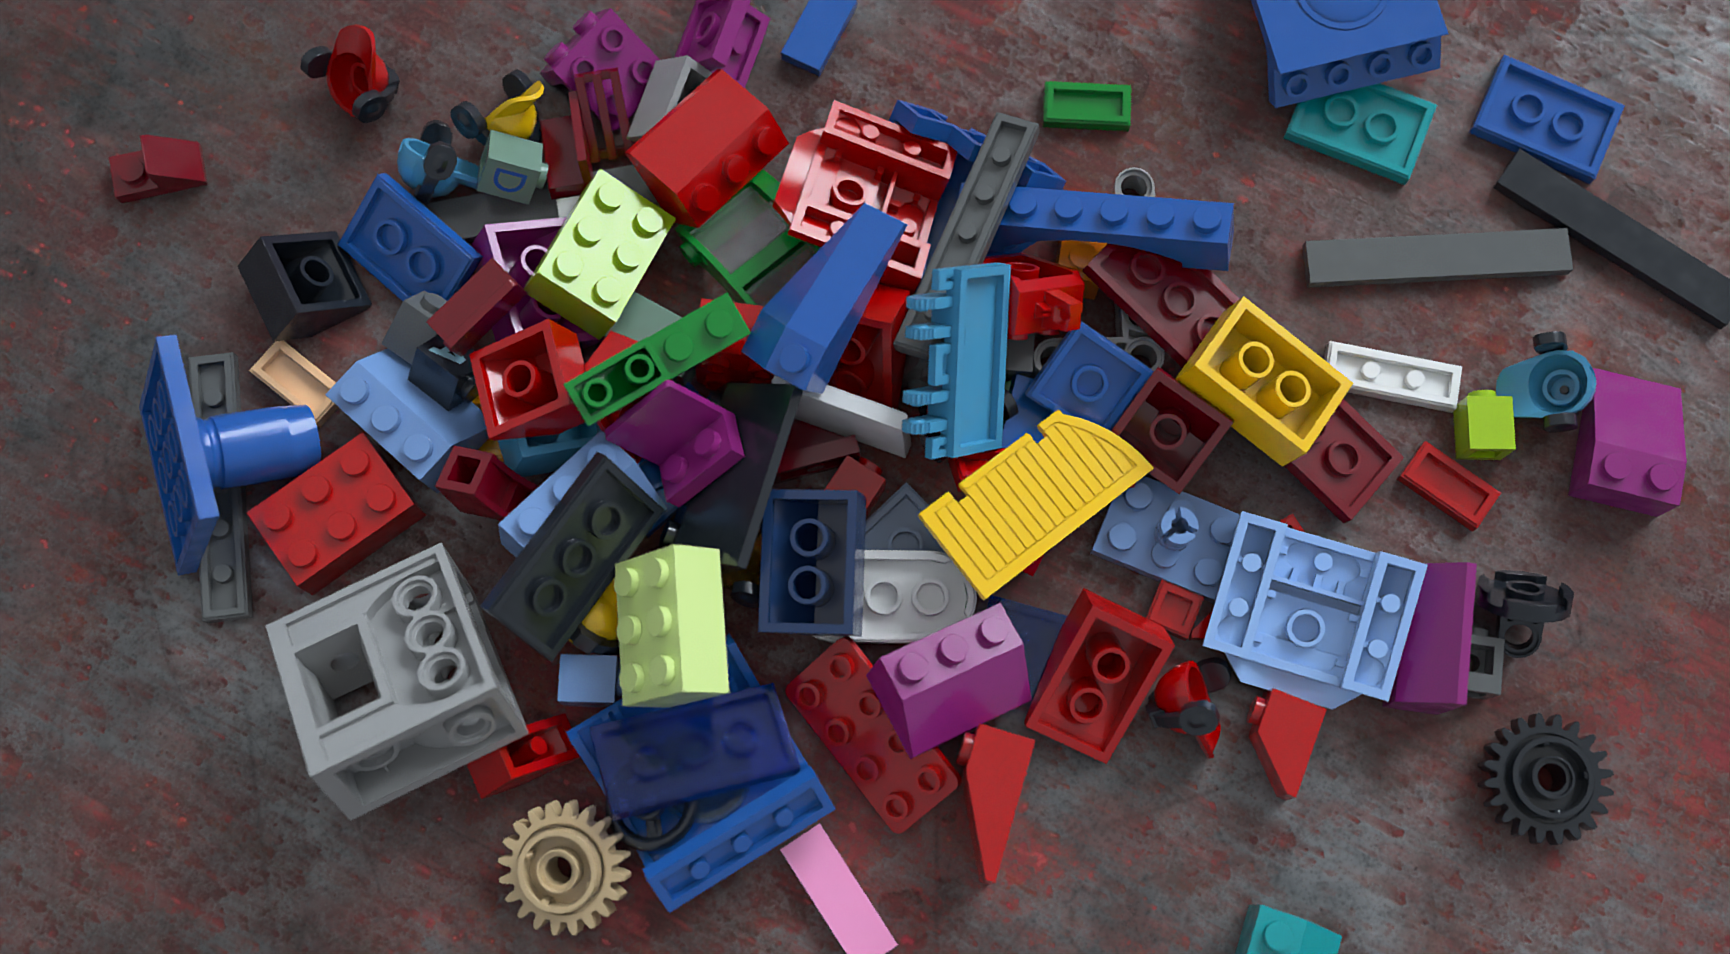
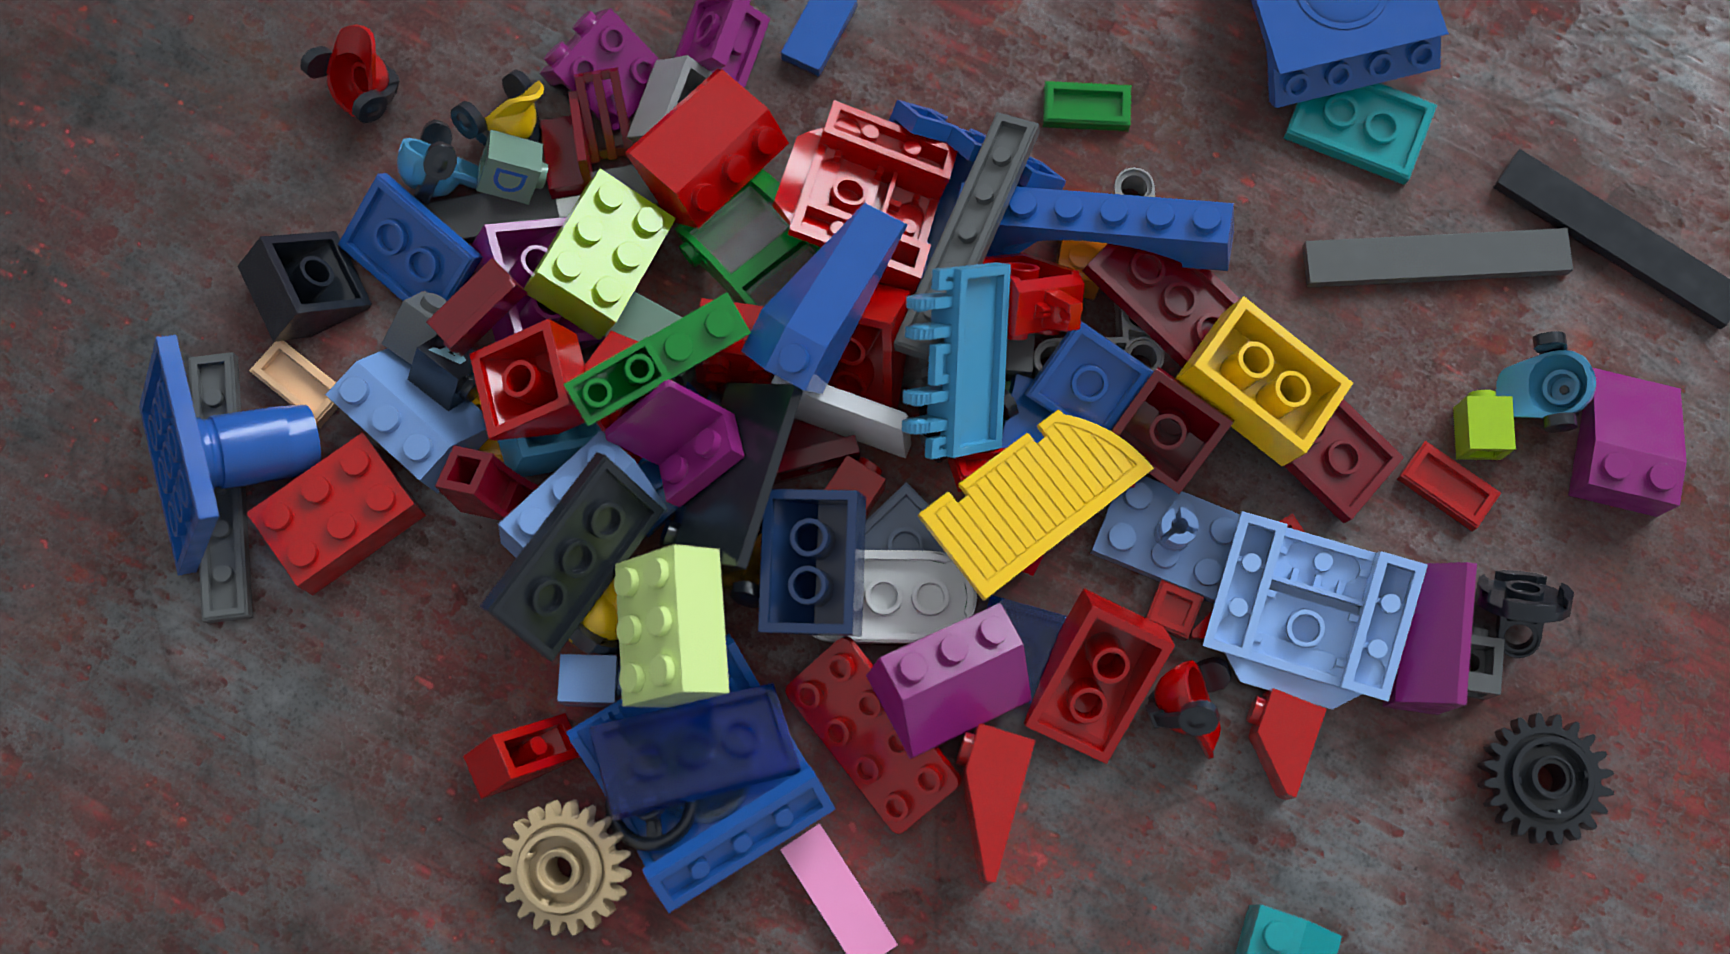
dark red slope [109,134,208,204] -> none
light grey piece [266,542,529,821] -> none
white tile [1324,341,1462,413] -> none
blue tile [1469,55,1625,184] -> none

